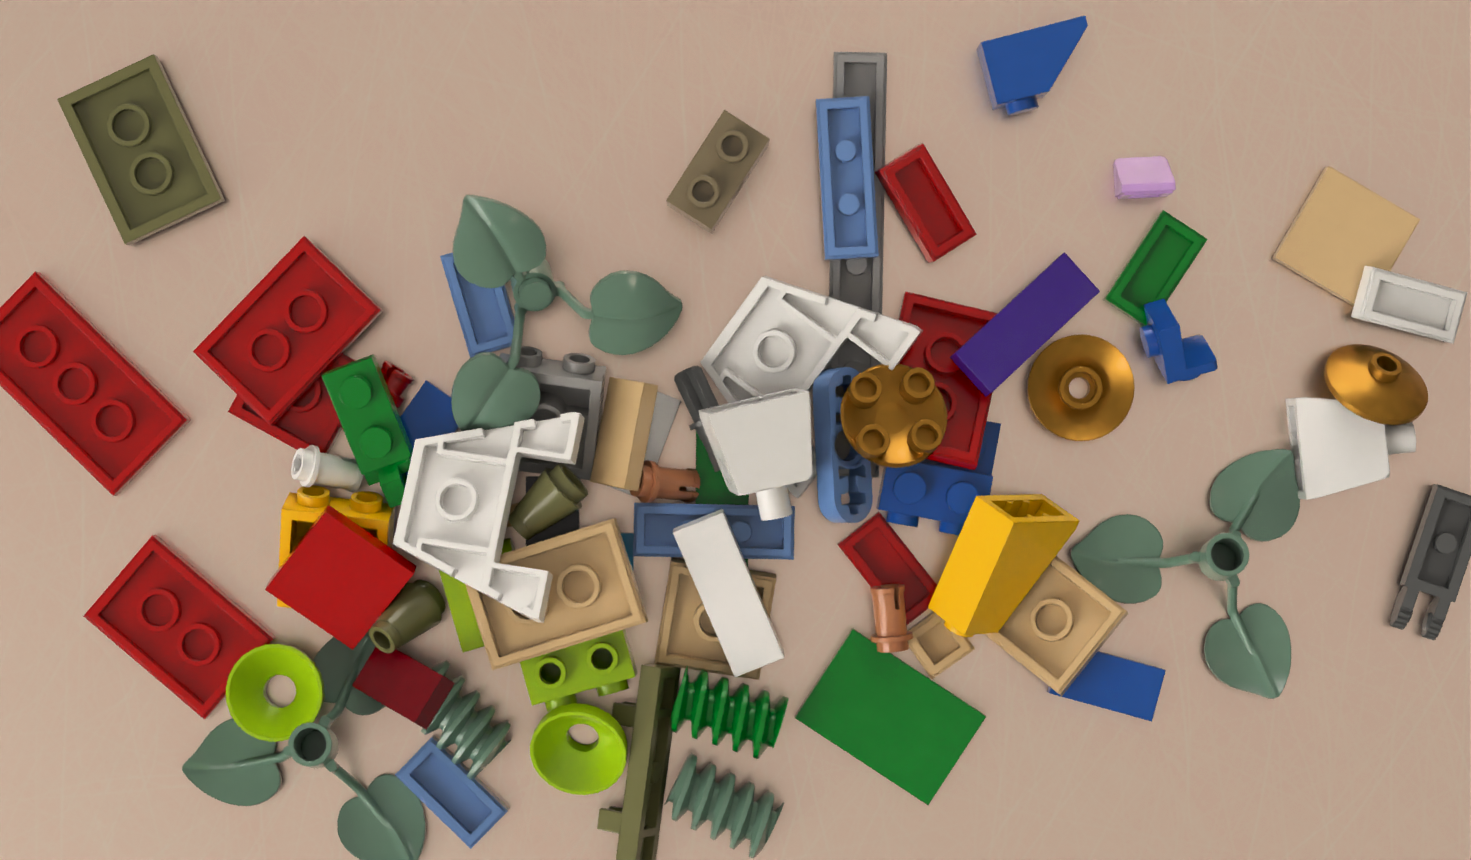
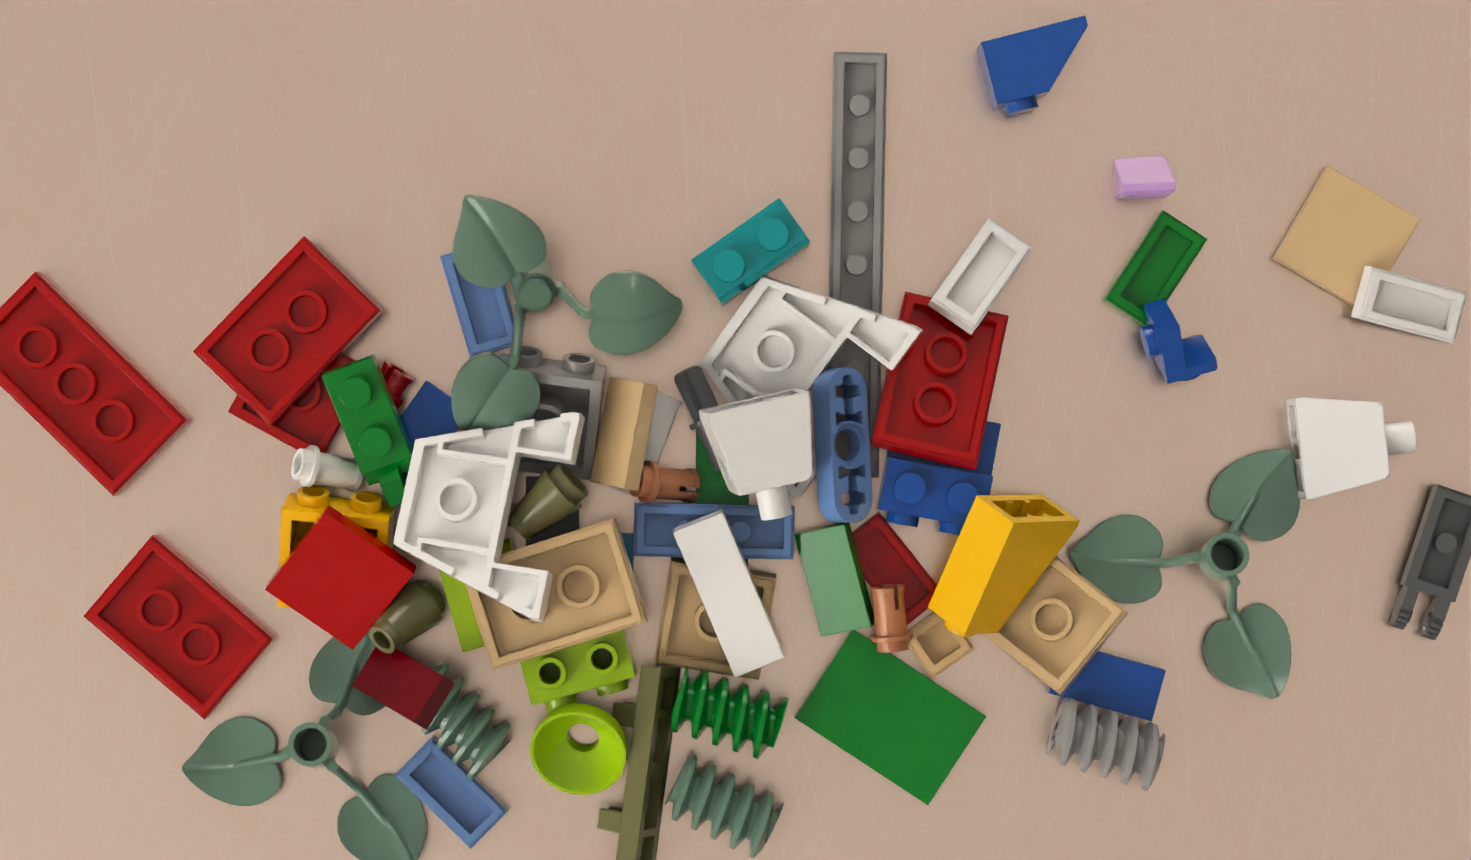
olive plate [57,54,225,246] -> none
lime piece [226,644,325,742] -> none
dark tan brick [666,110,770,234] -> none
medium blue tile [815,96,879,260] -> none
pearl gold dish [840,364,947,468] -> none
red tile [875,143,977,263] -> none
dark purple tile [950,252,1100,397] -> none
pearl gold dish [1027,334,1135,441] -> none
pearl gold dish [1324,344,1428,425] -> none
none -> teal brick [691,198,810,307]
none -> tile [794,523,875,636]
none -> white tile [928,218,1033,335]
none -> light grey piece [1046,697,1165,791]

